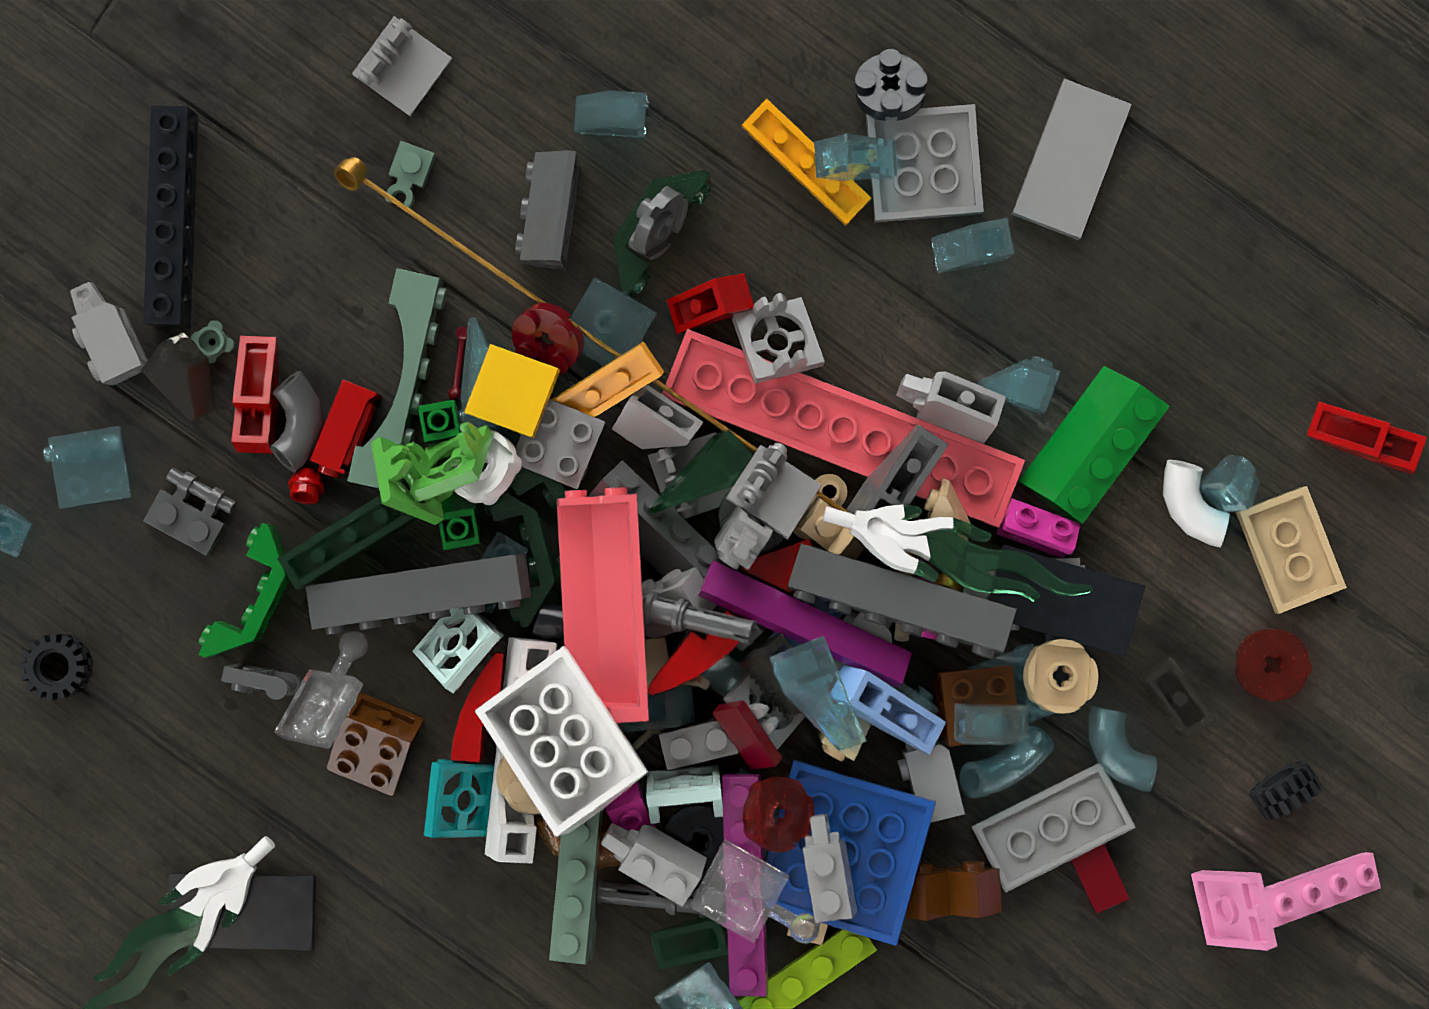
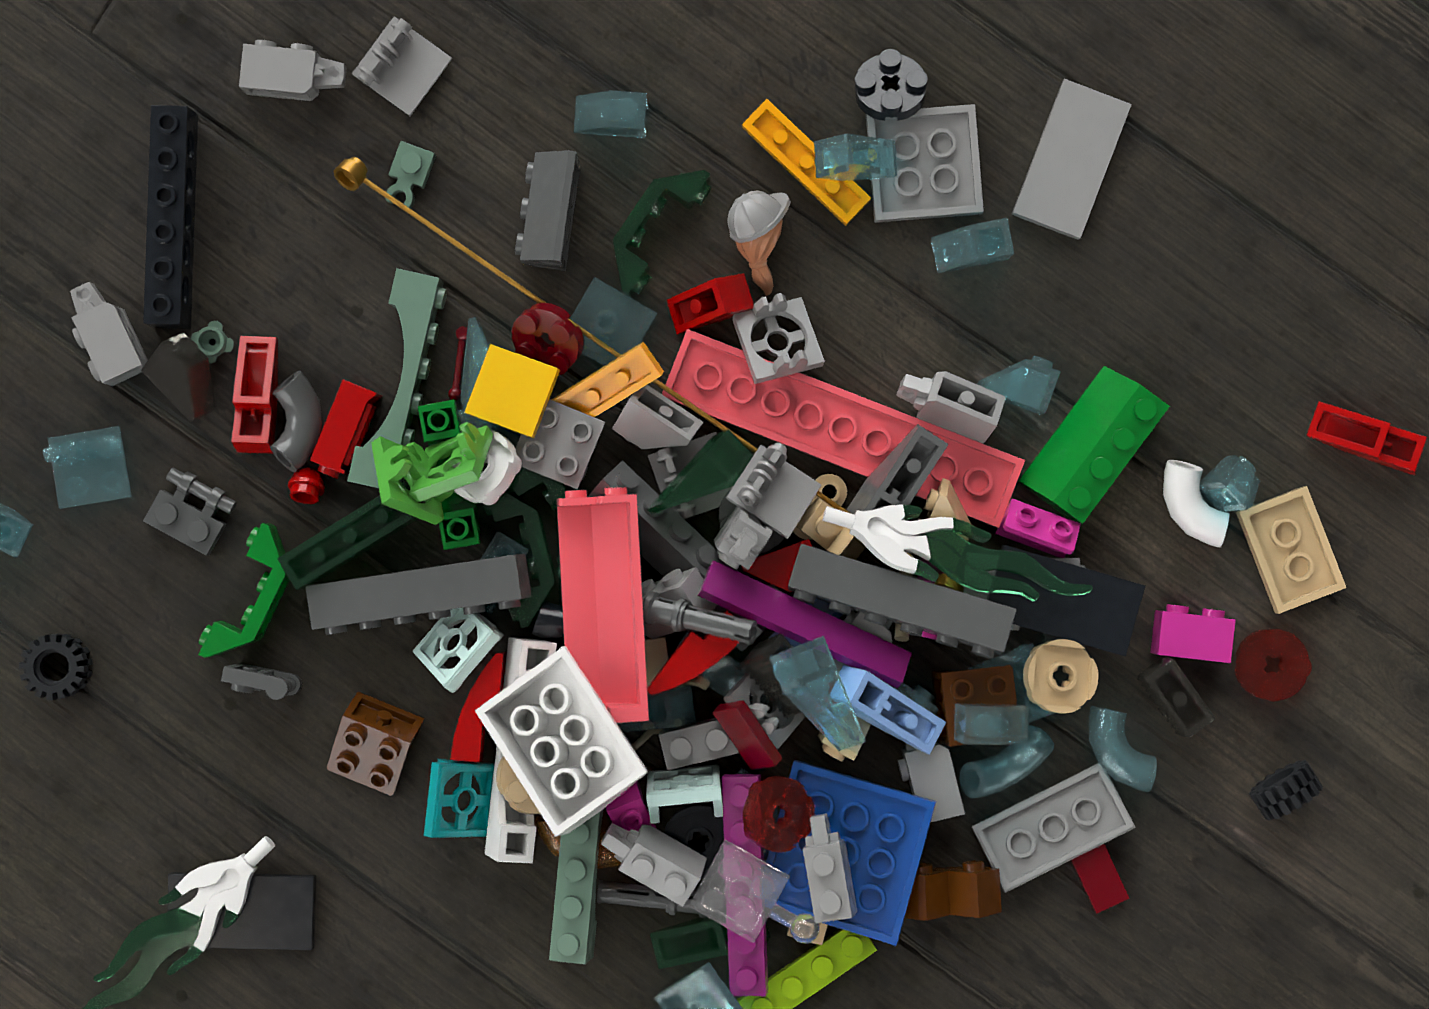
clear plate [274,631,368,749] -> none
dark grey plate [628,186,688,260] -> none
bright pink bracket [1191,853,1381,951] -> none
none -> light grey hinge [239,40,346,101]
none -> light grey piece [727,190,791,295]
none -> dark pink brick [1150,604,1236,663]

